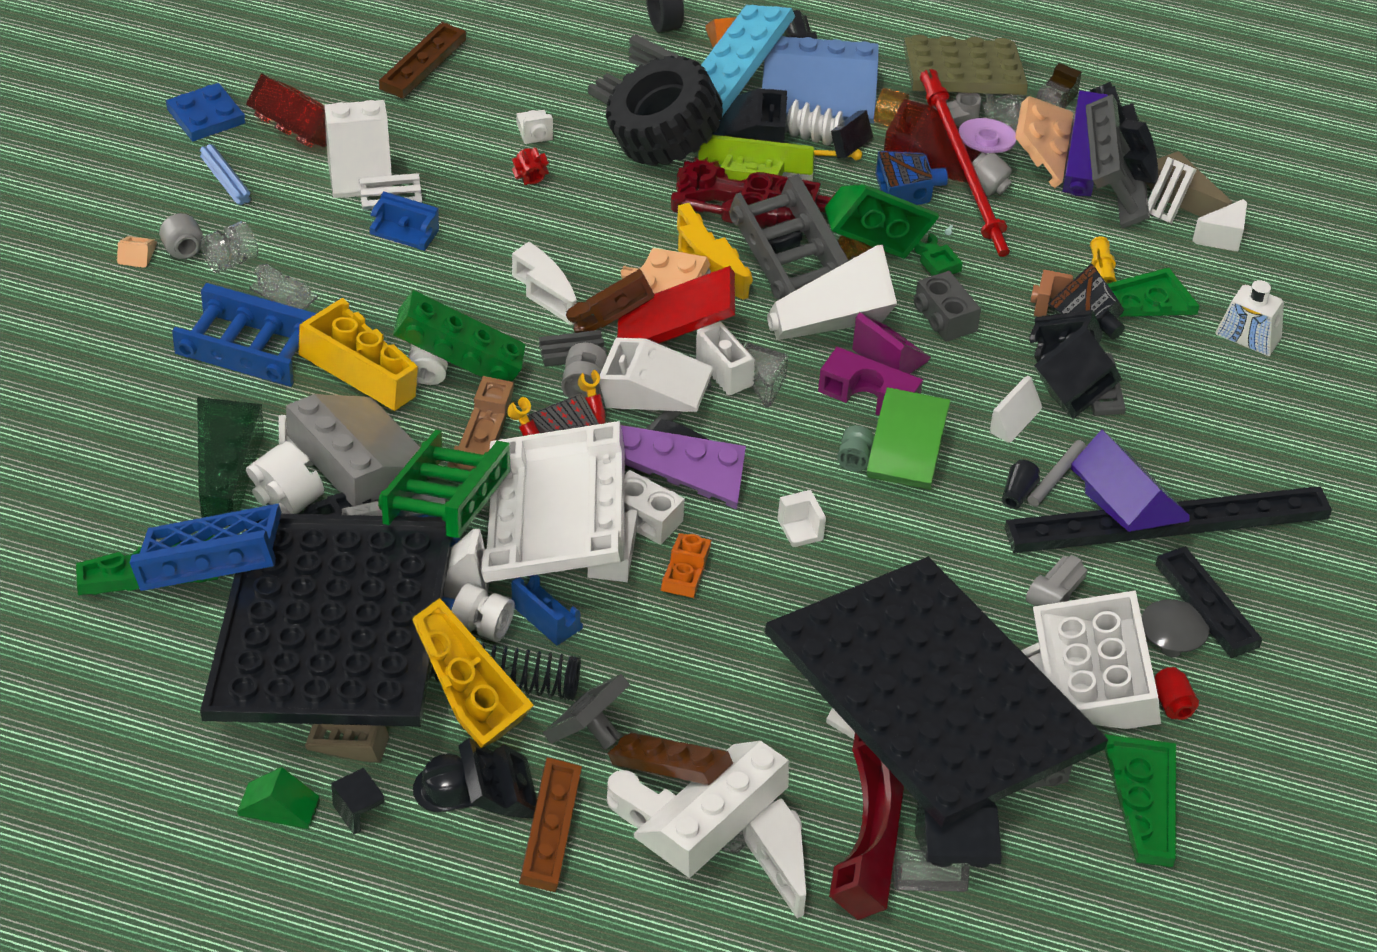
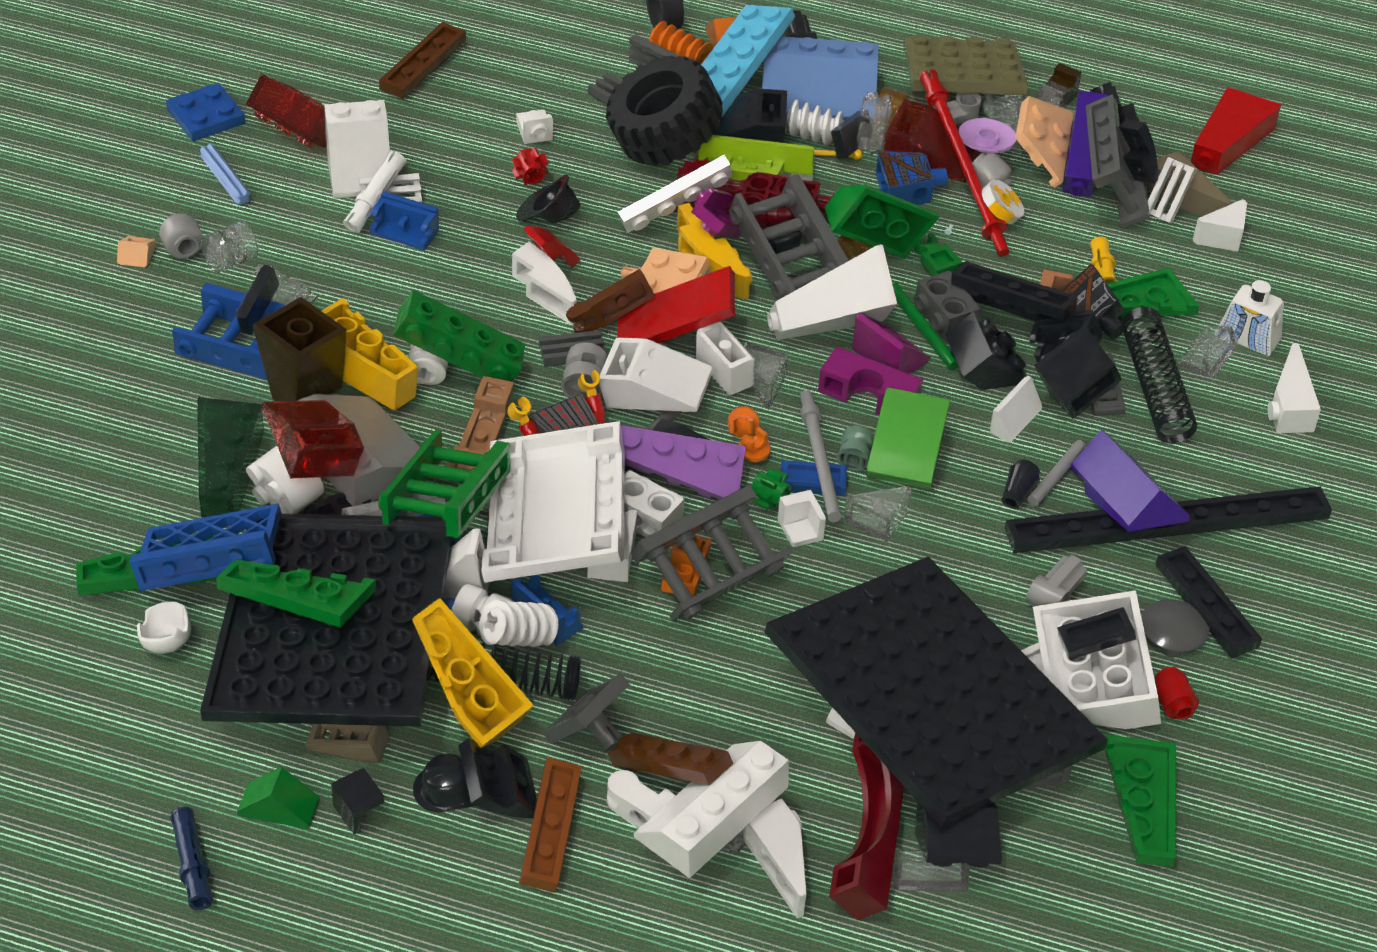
none -> white hair [137,601,192,654]
none -> dark blue pin [170,807,213,910]
none -> green wing [216,559,376,628]
none -> black tile [235,265,279,335]
none -> dark brown slope [253,297,347,408]
none -> clear red slope [261,400,364,479]
none -> white pin [343,151,407,233]
none -> white piece [479,600,559,647]
none -> black piece [516,174,581,223]
none -> red slope [523,226,581,268]
none -> white plate [618,155,732,233]
none -> dark grey fence [630,485,792,621]
none -> orange piece [649,21,713,64]
none -> magenta bracket [691,188,742,239]
none -> orange plate [727,406,760,438]
none -> orange plate [738,427,771,462]
none -> green gear [751,468,792,510]
none -> blue tile [781,460,847,496]
none -> light grey bar [800,390,841,522]
none -> clear slope [844,486,912,542]
none -> clear hinge [856,92,892,156]
none -> green bar [892,283,959,370]
none -> black slope [945,312,1027,390]
none -> black fence [951,261,1078,321]
none -> piece [982,179,1024,224]
none -> black tile [1057,607,1136,660]
none -> black piece [1122,307,1198,444]
none -> clear slope [1178,326,1238,378]
none -> red slope [1191,87,1282,175]
none -> white slope [1268,344,1321,433]

